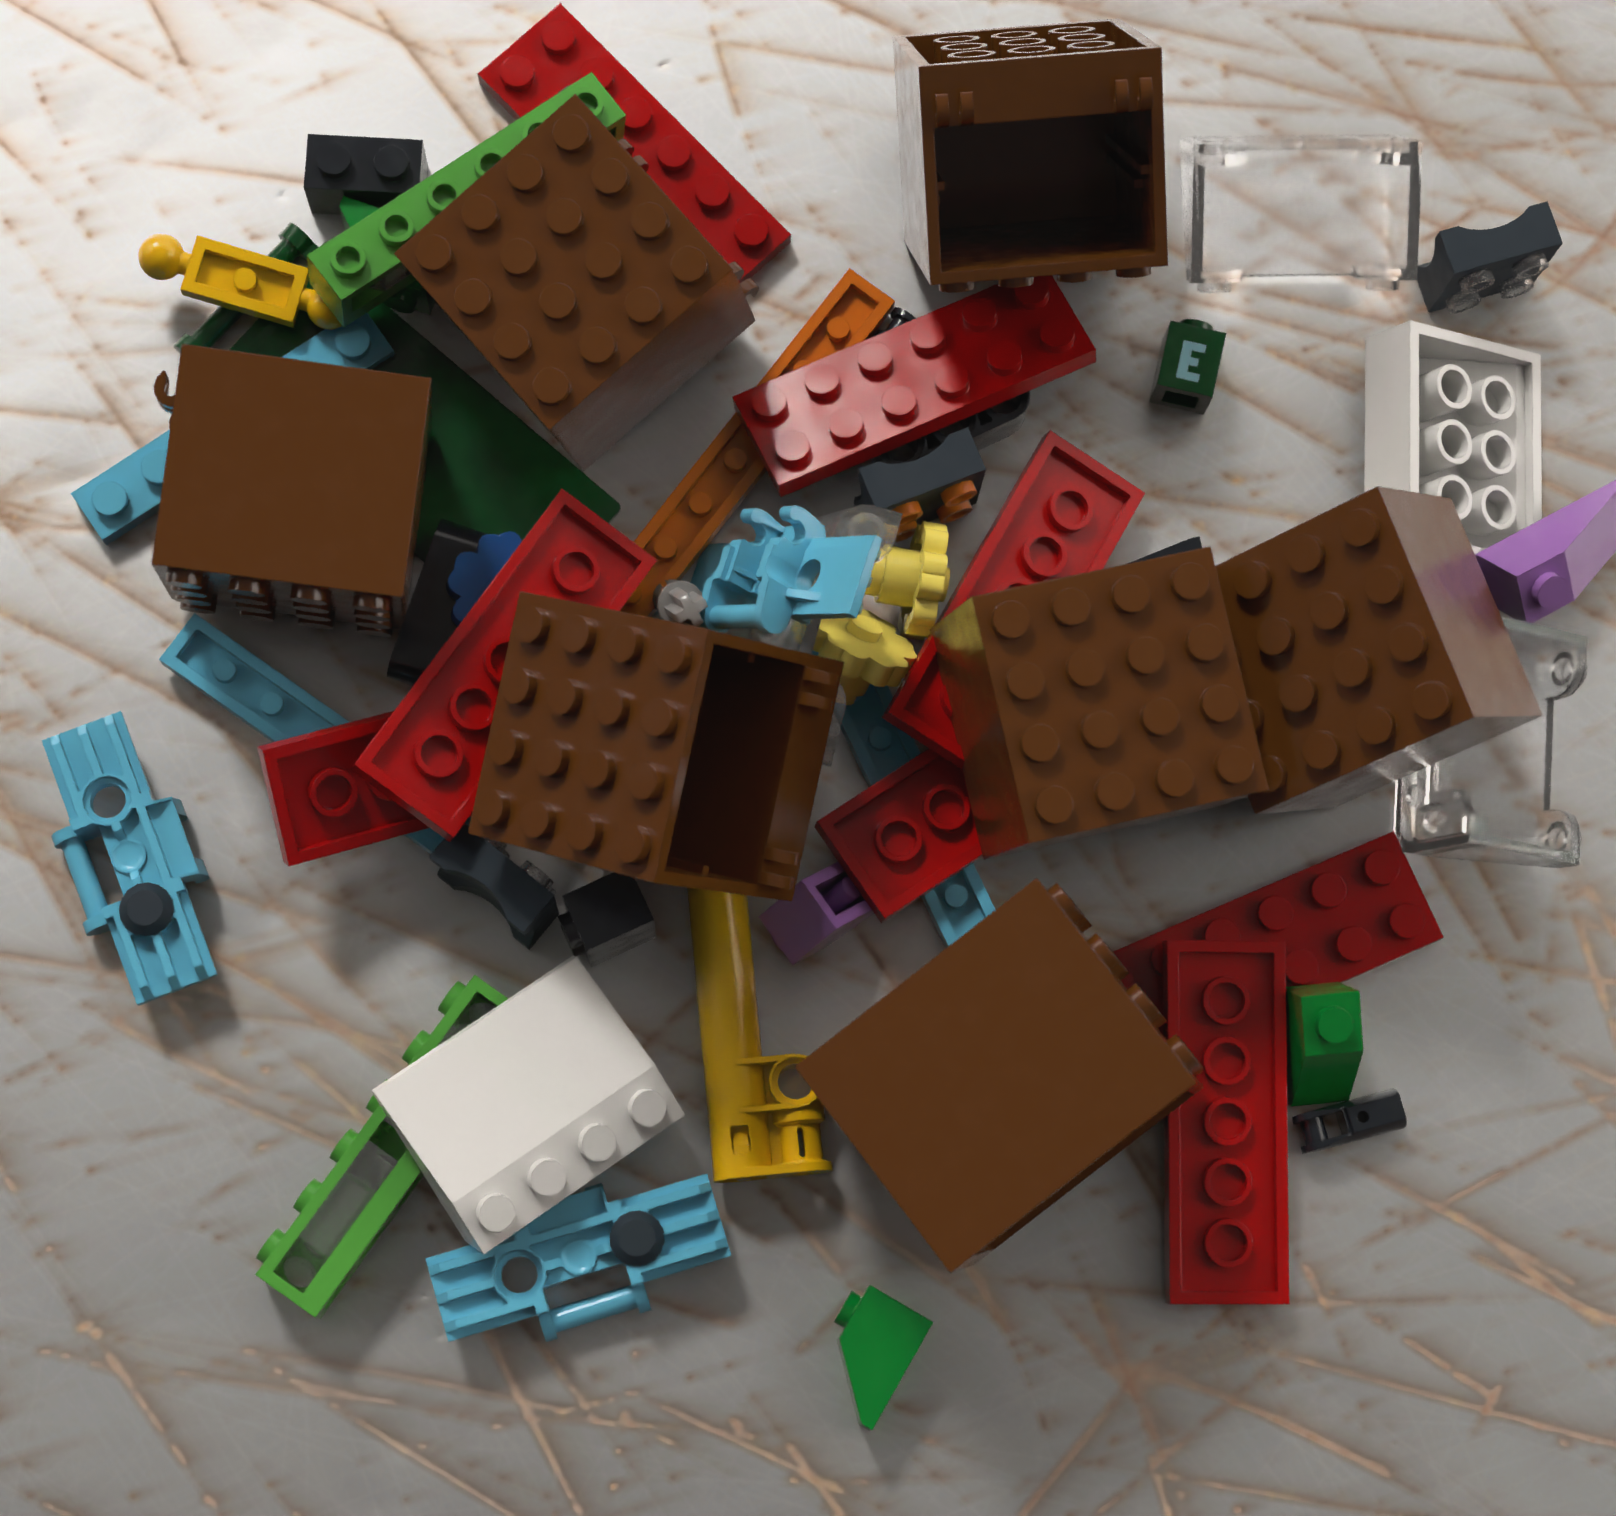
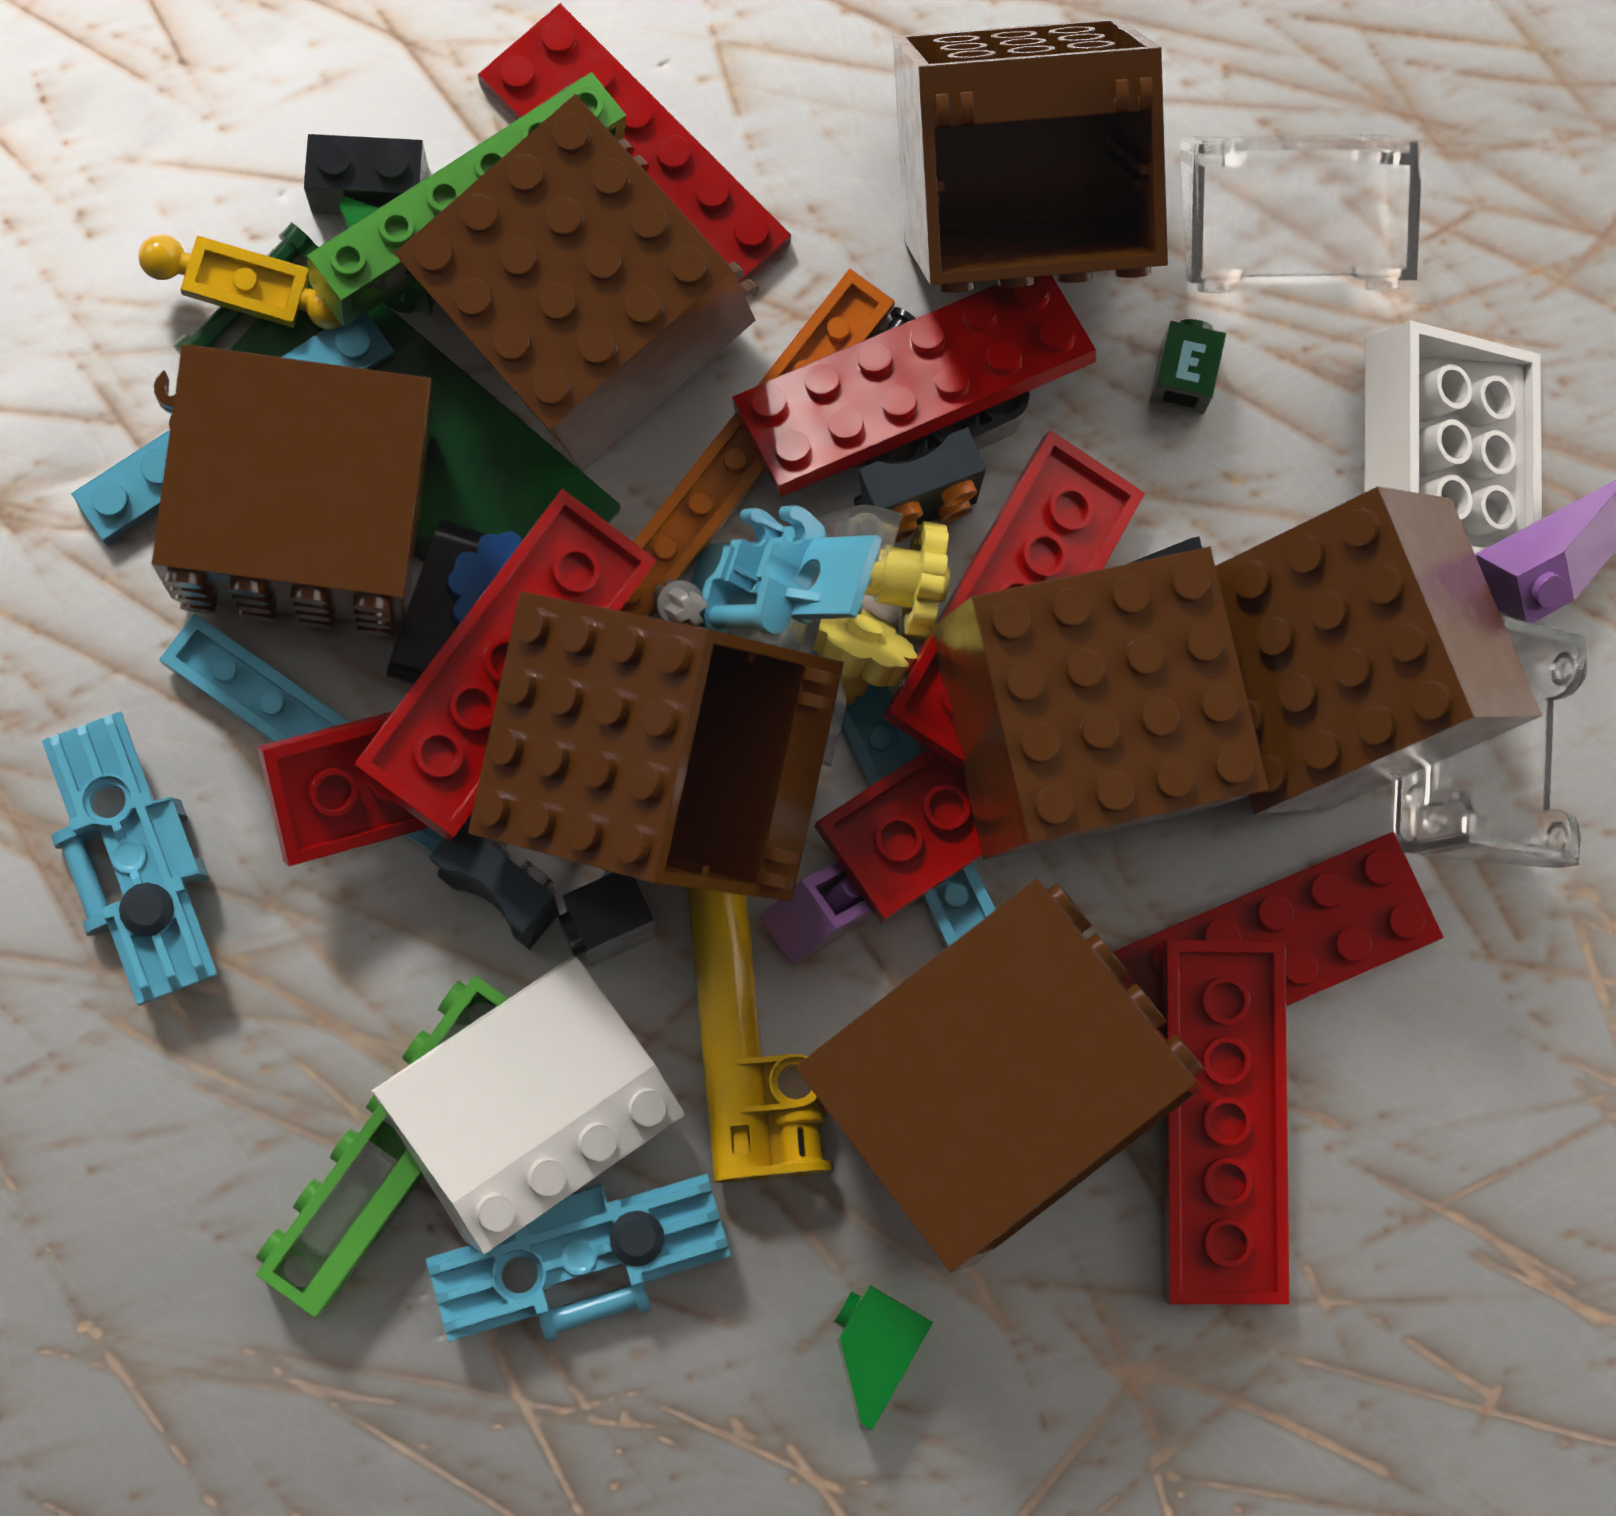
green slope [1286,982,1364,1107] -> none
black bar [1292,1089,1407,1154] -> none
black brick [1414,201,1563,314] -> none

